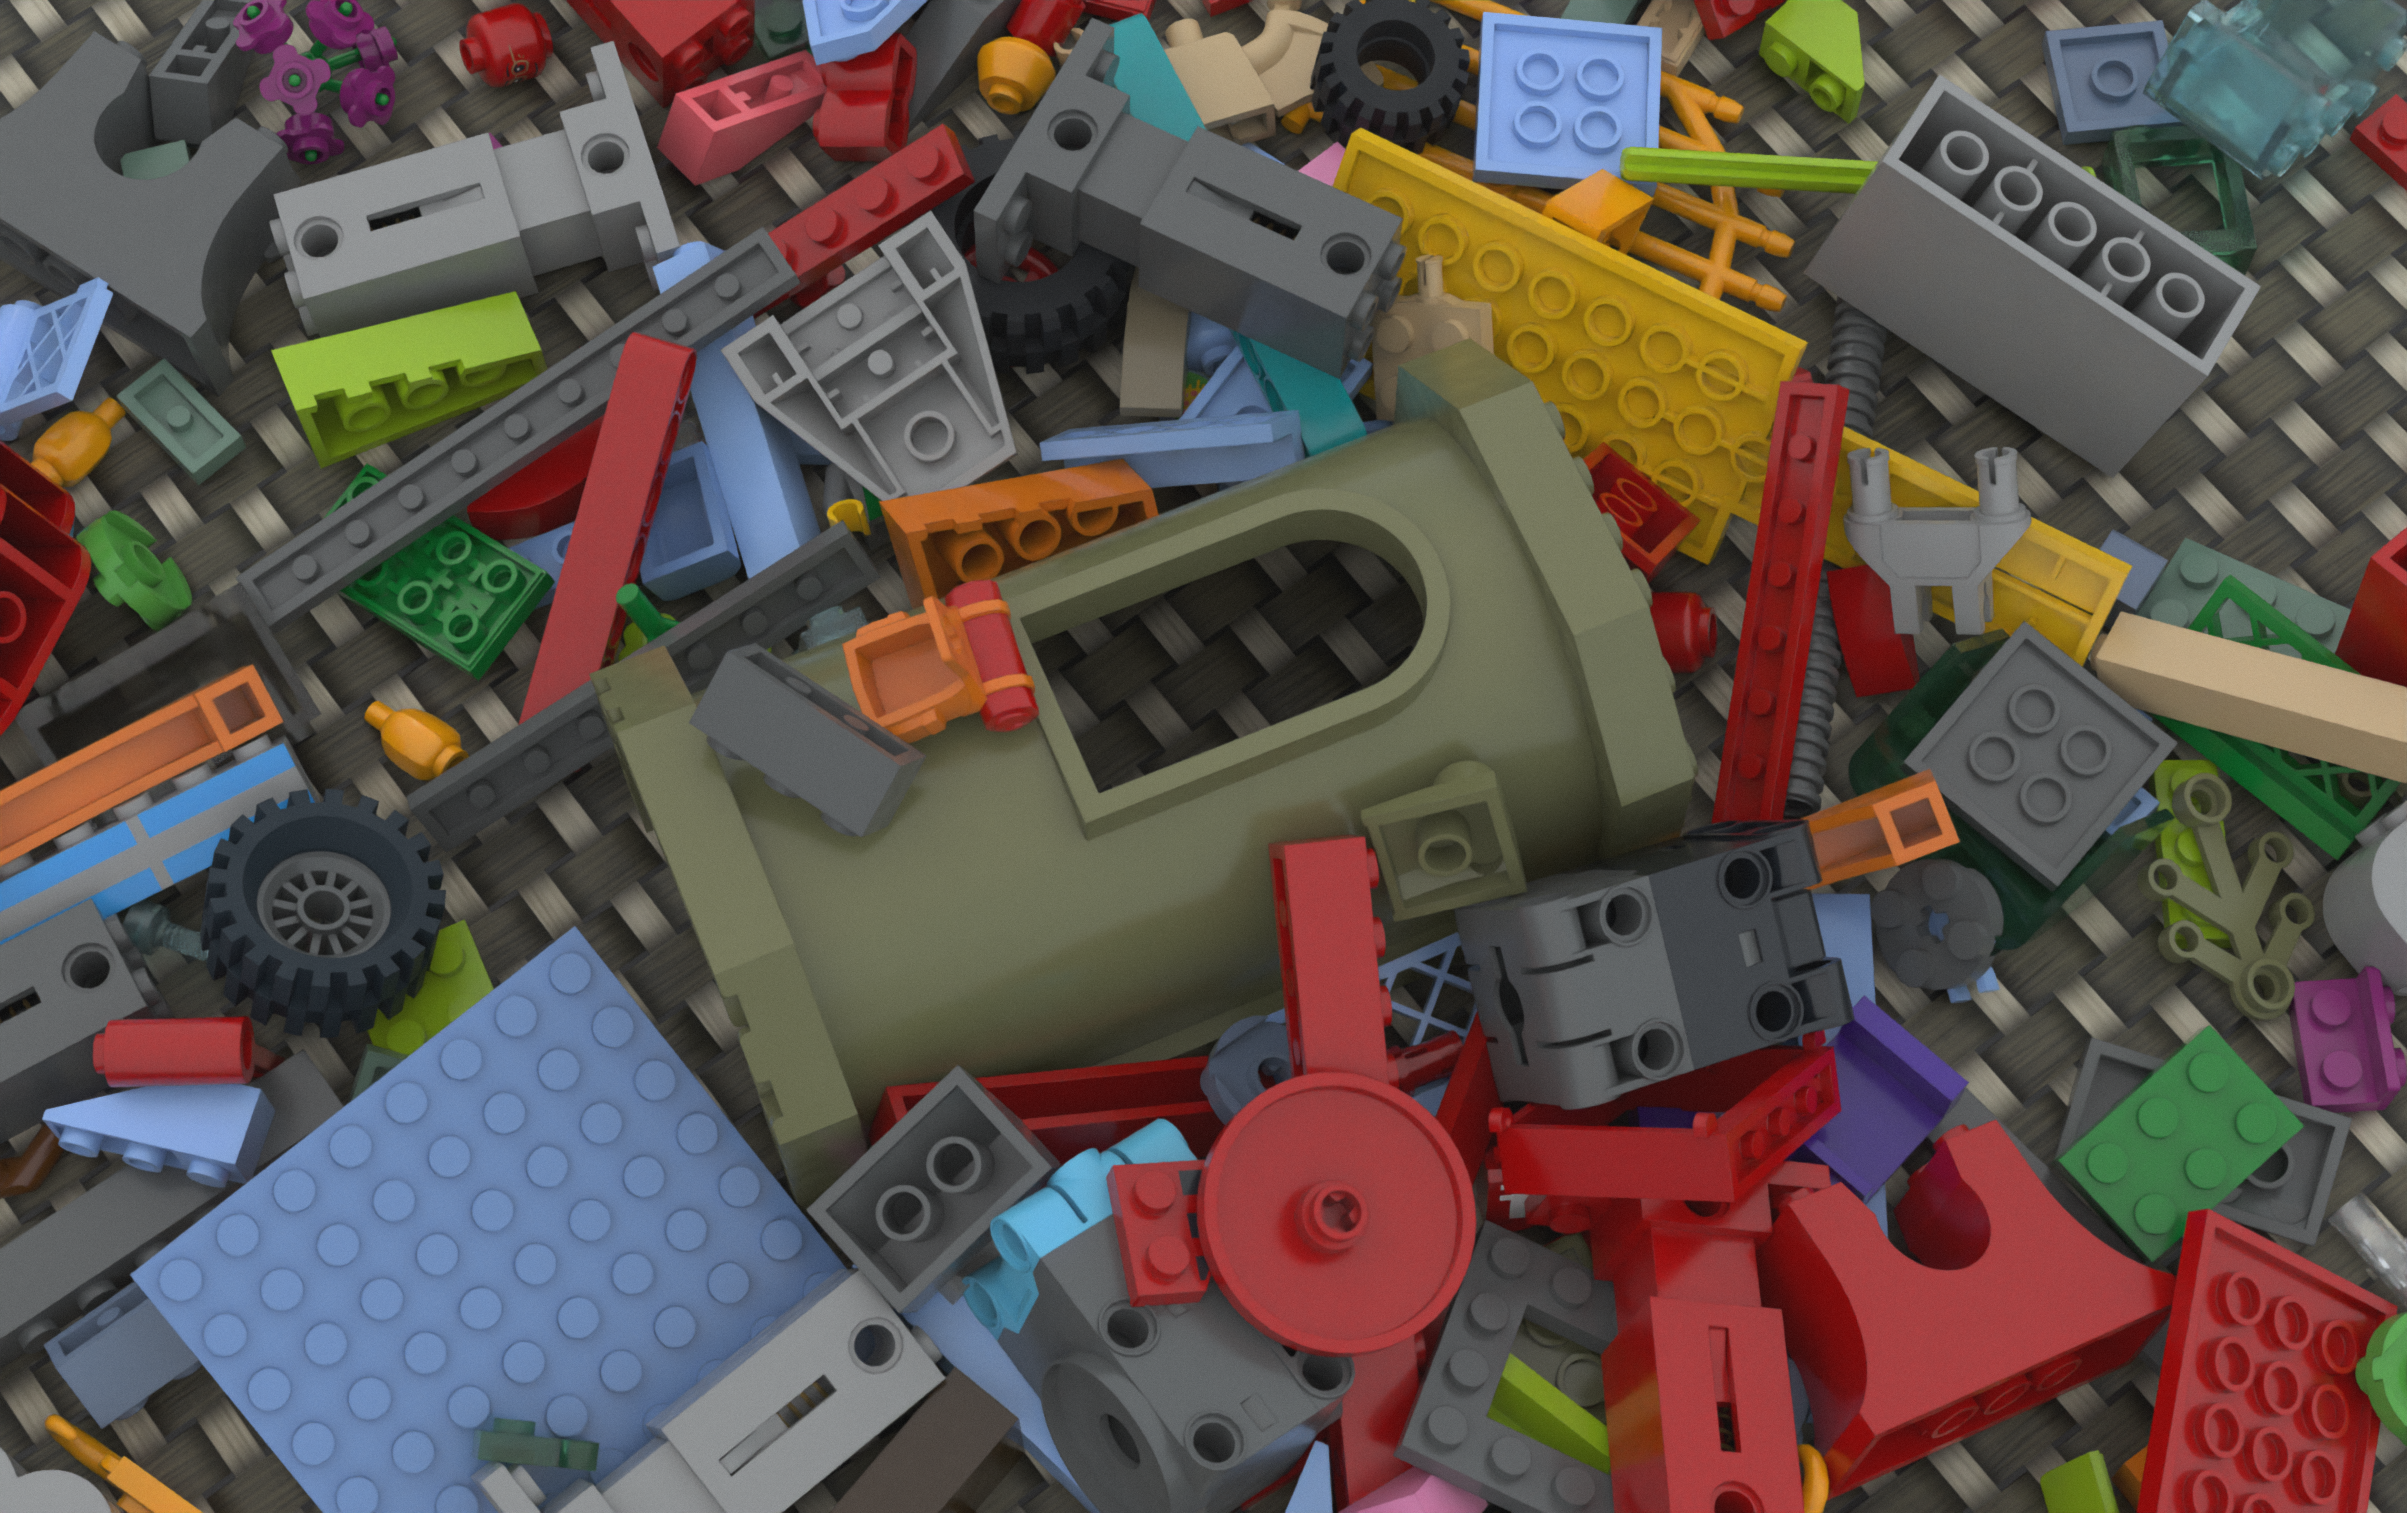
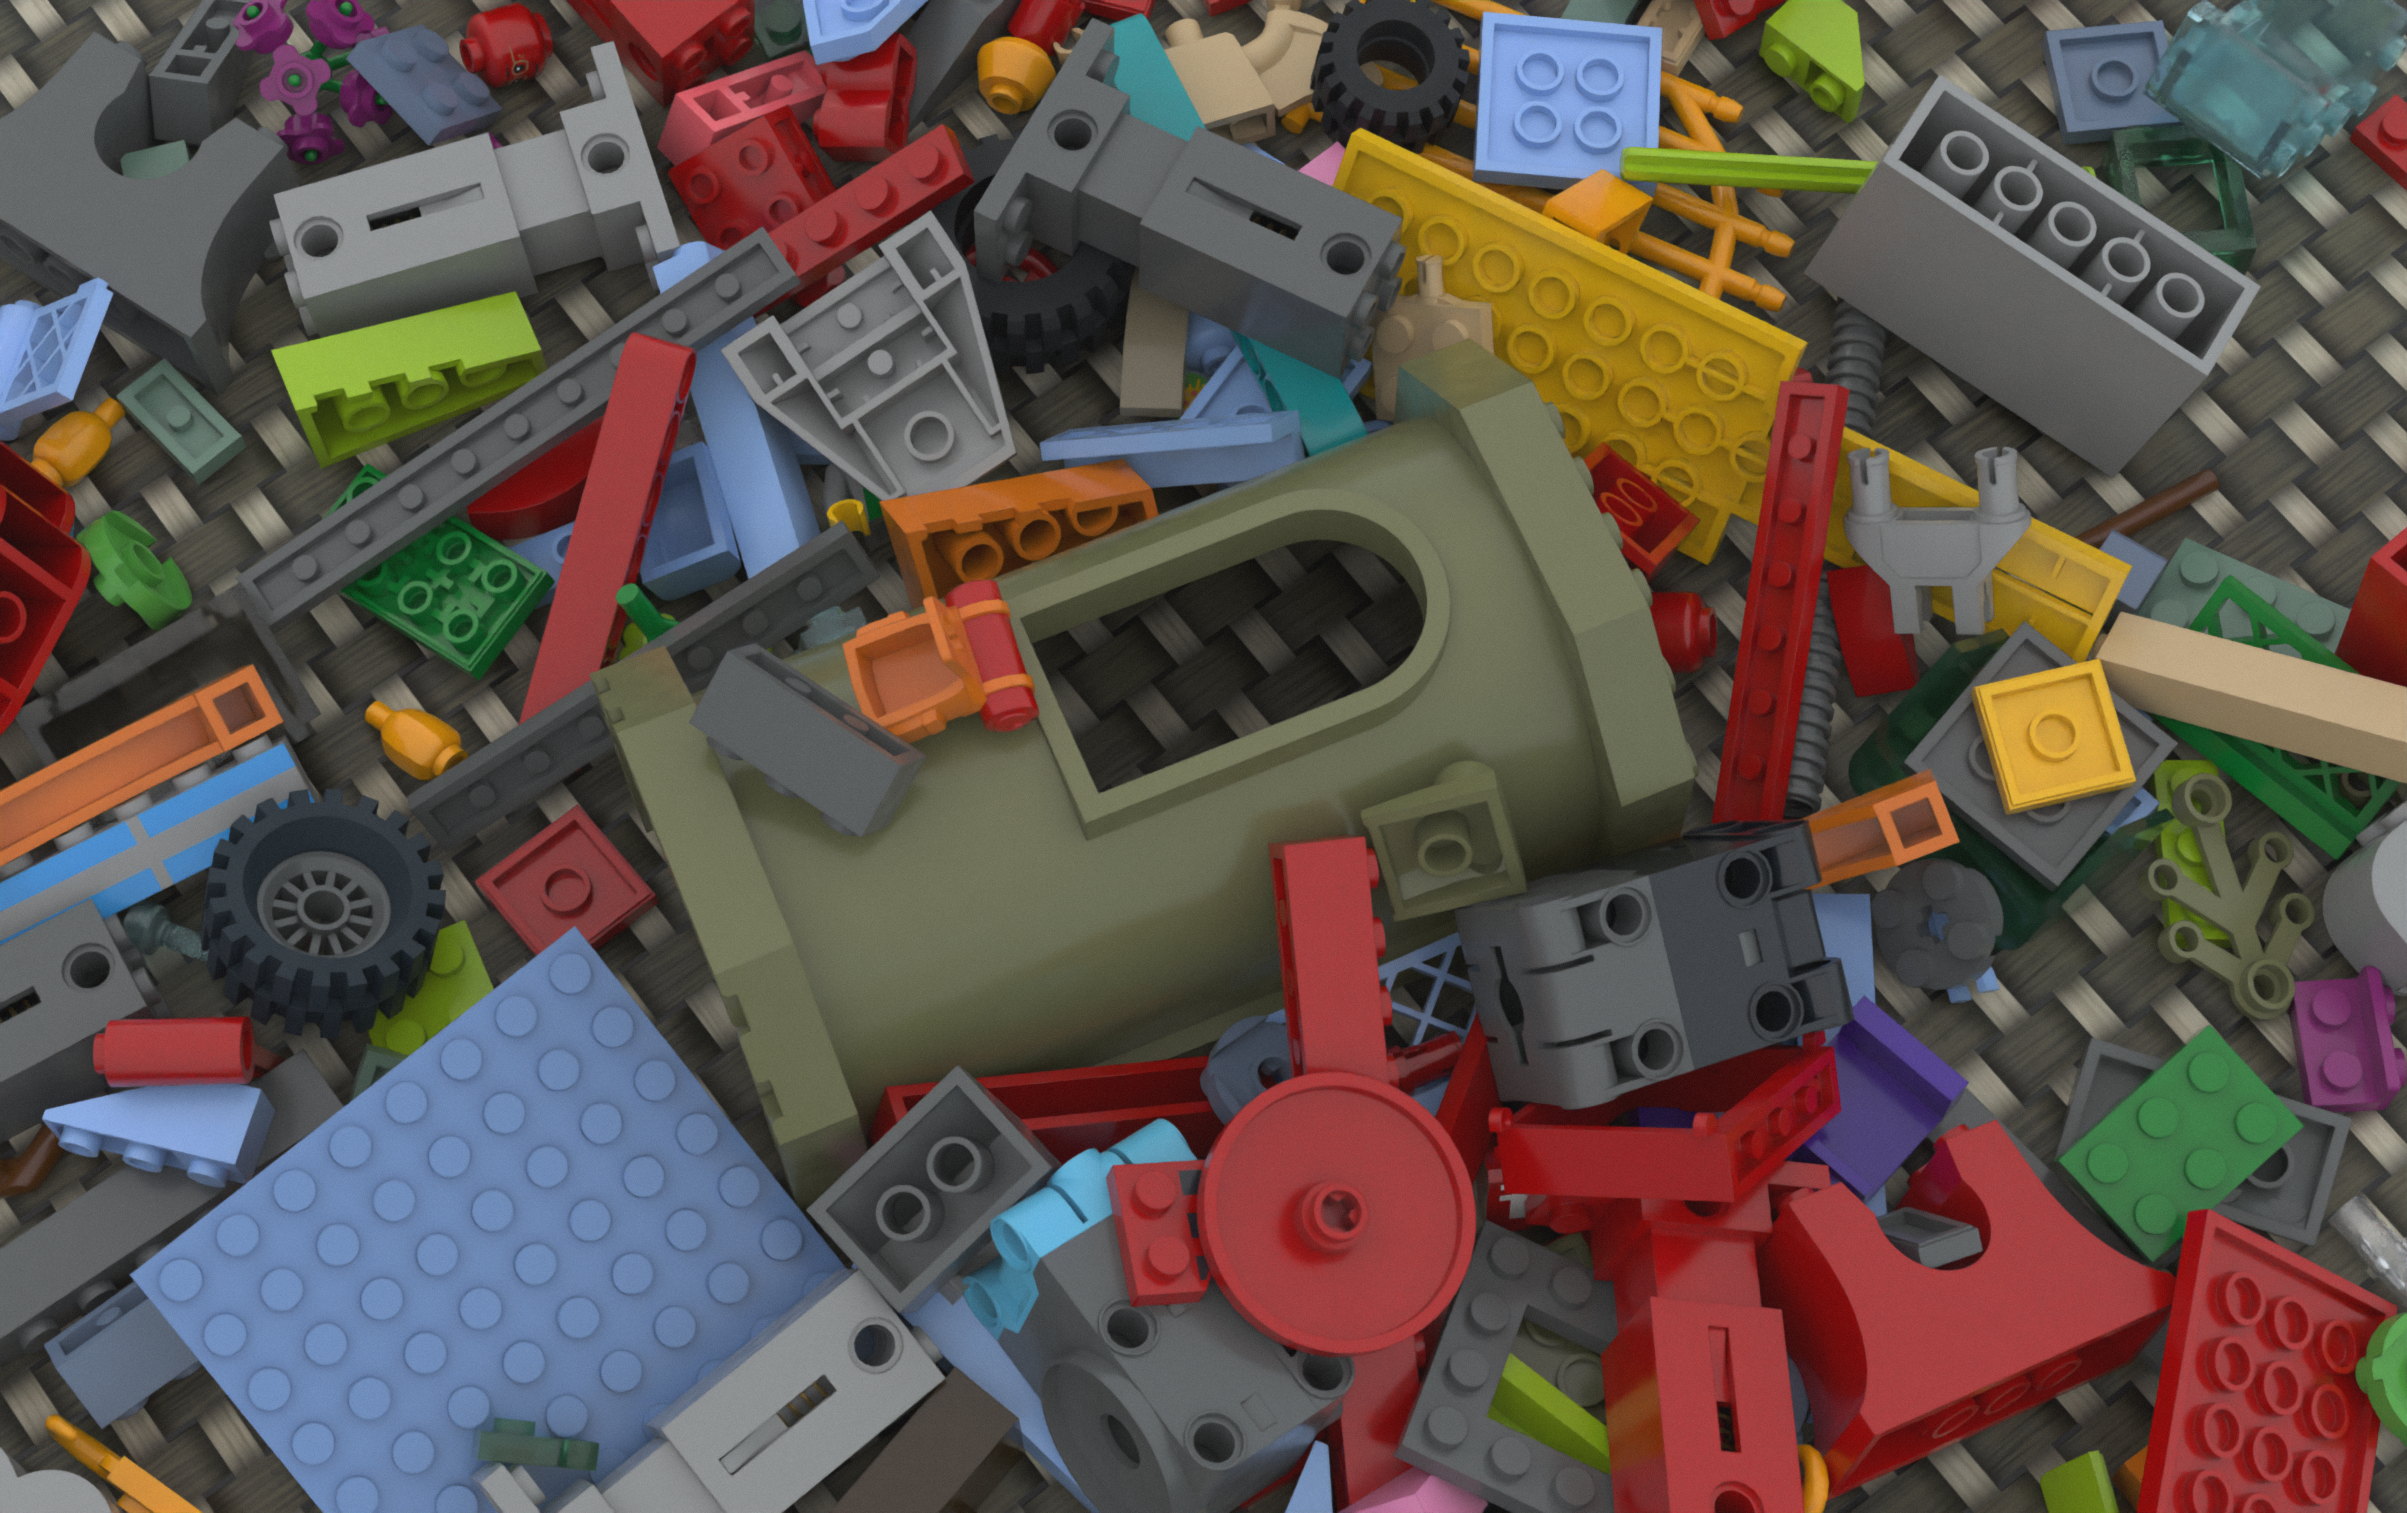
none -> sand blue plate [346,24,503,146]
none -> red plate [475,804,658,957]
none -> red bracket [668,104,836,251]
none -> dark grey tile [1876,1207,1983,1268]
none -> yellow tile [1970,658,2136,815]
none -> reddish brown bar [2074,468,2219,550]

